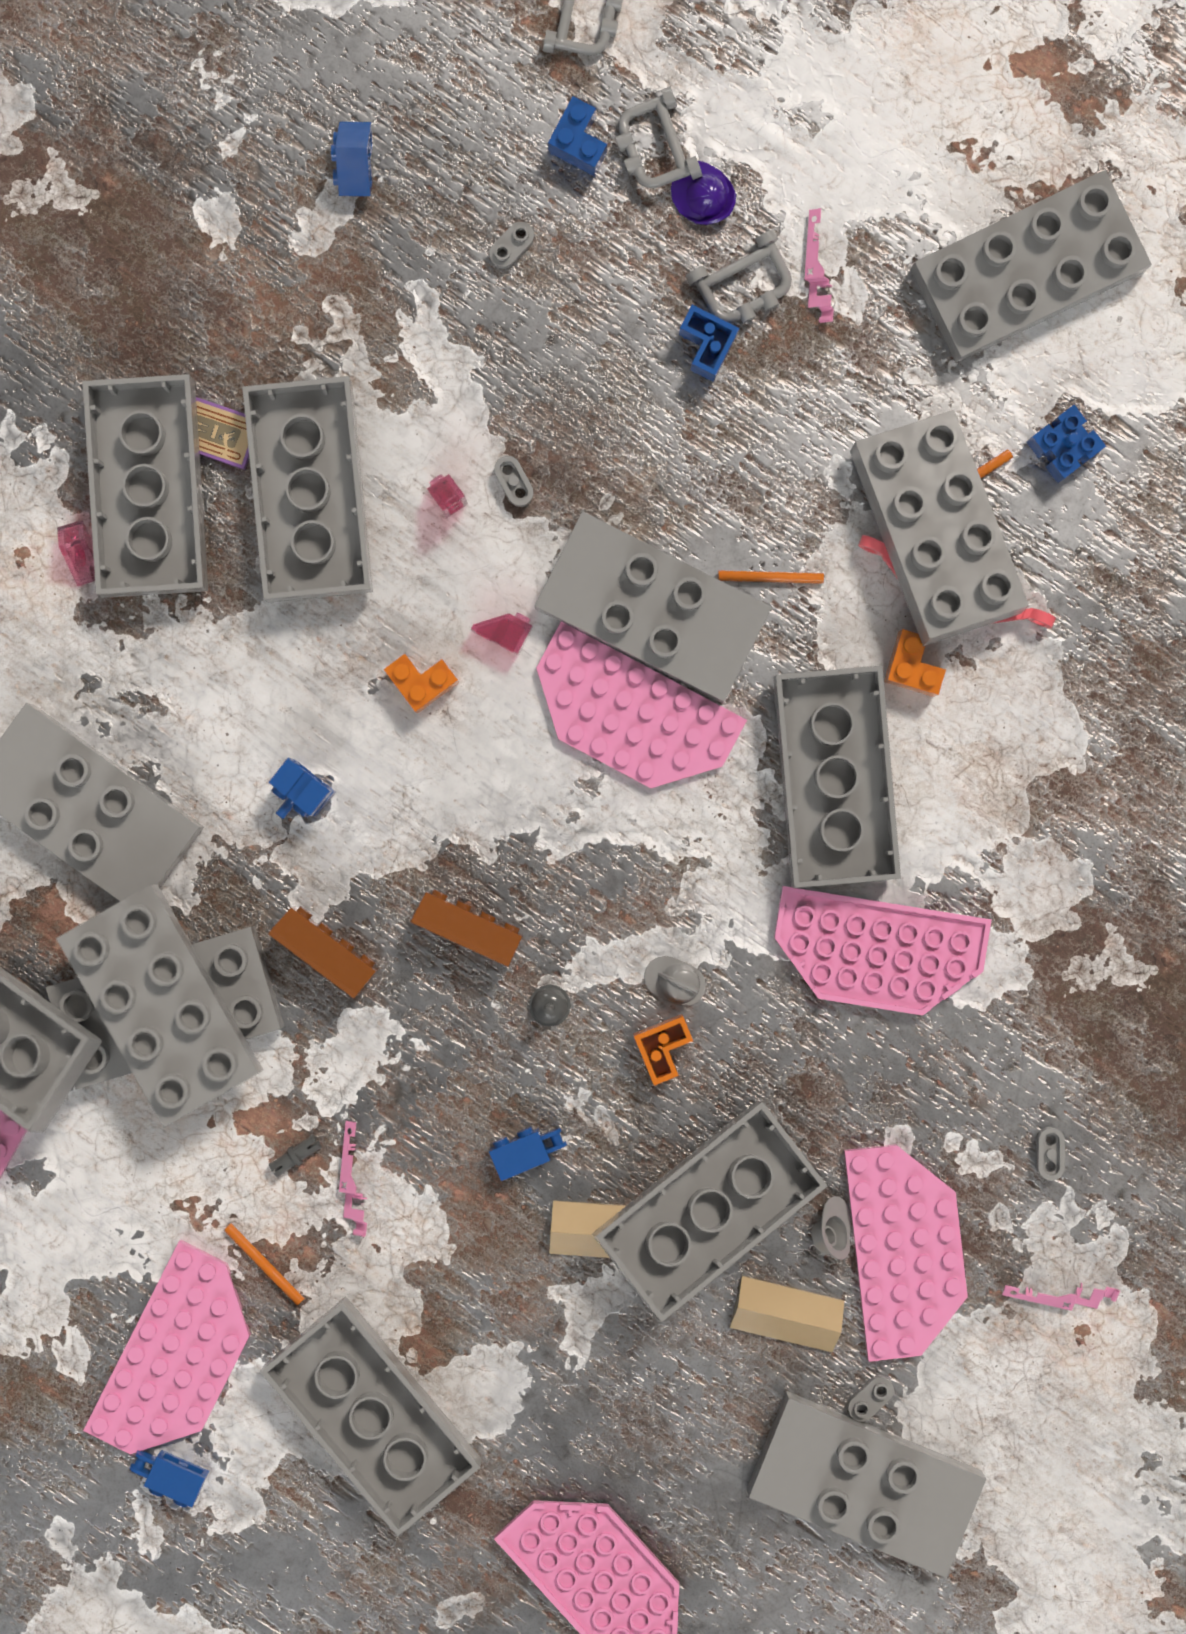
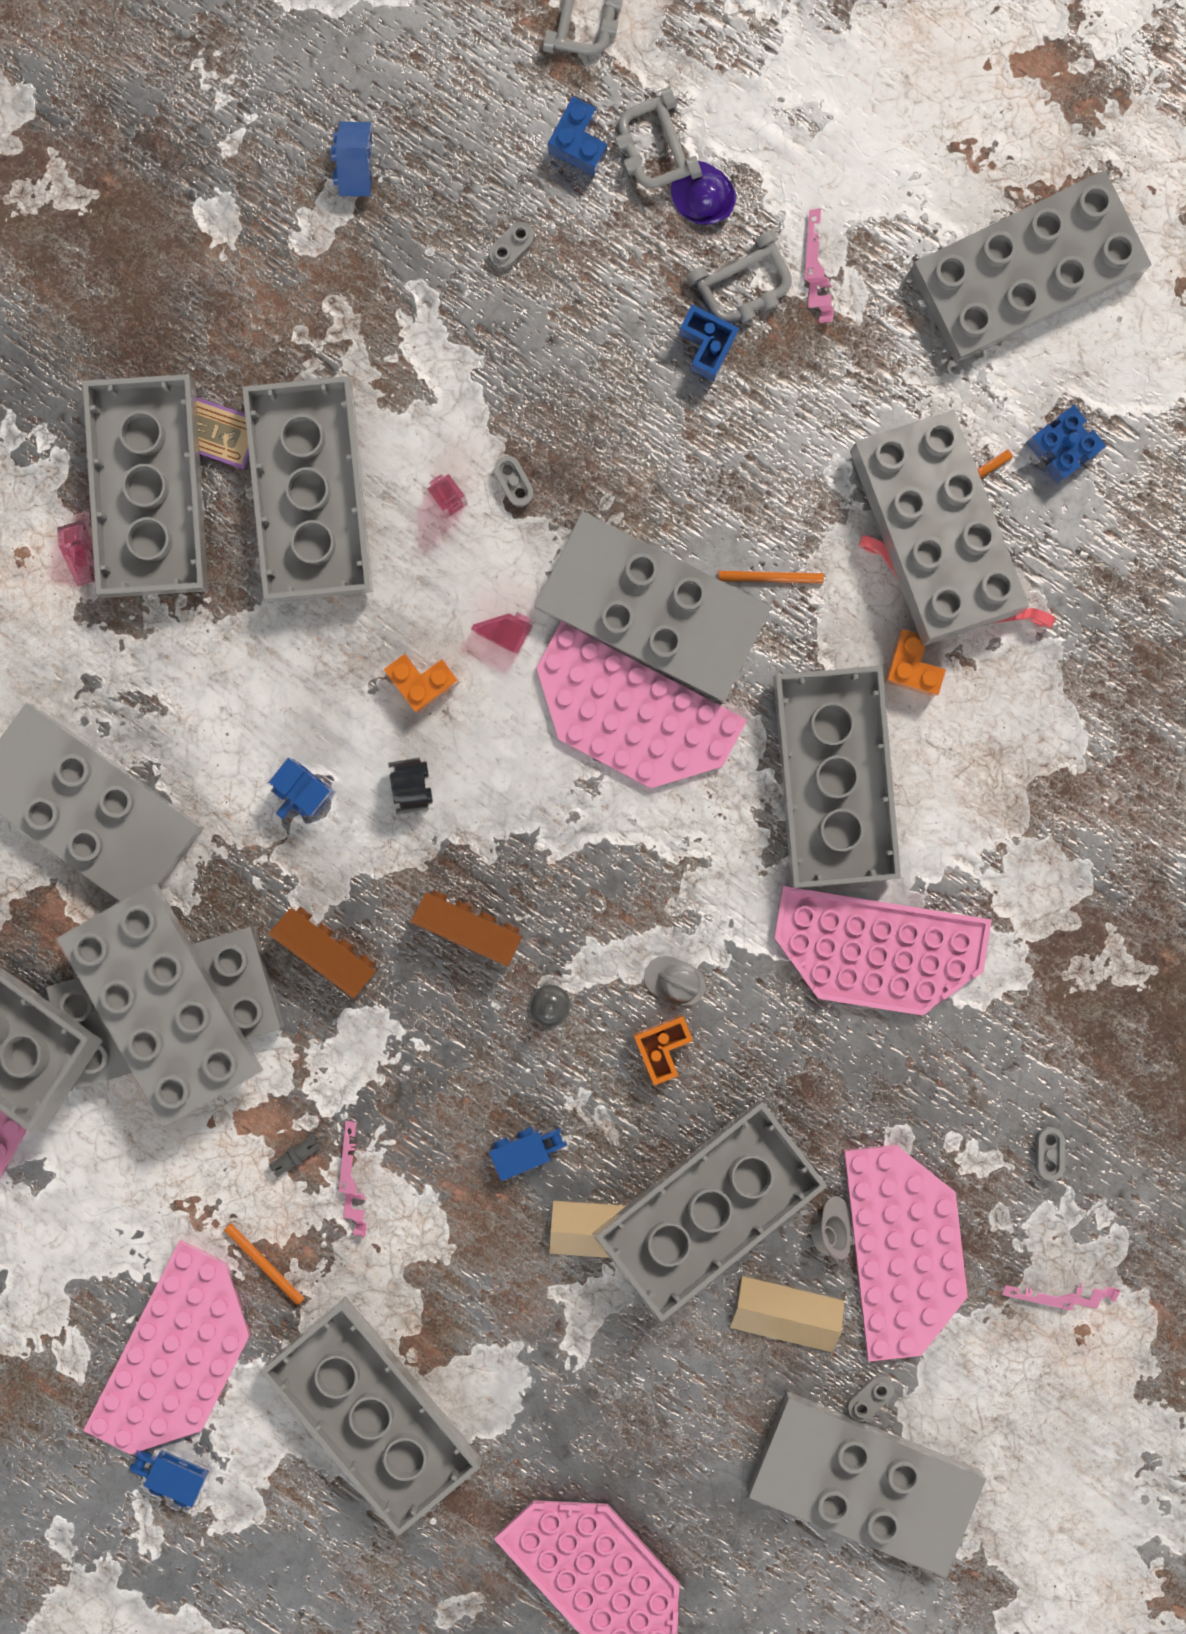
none -> black brick [388,757,433,815]

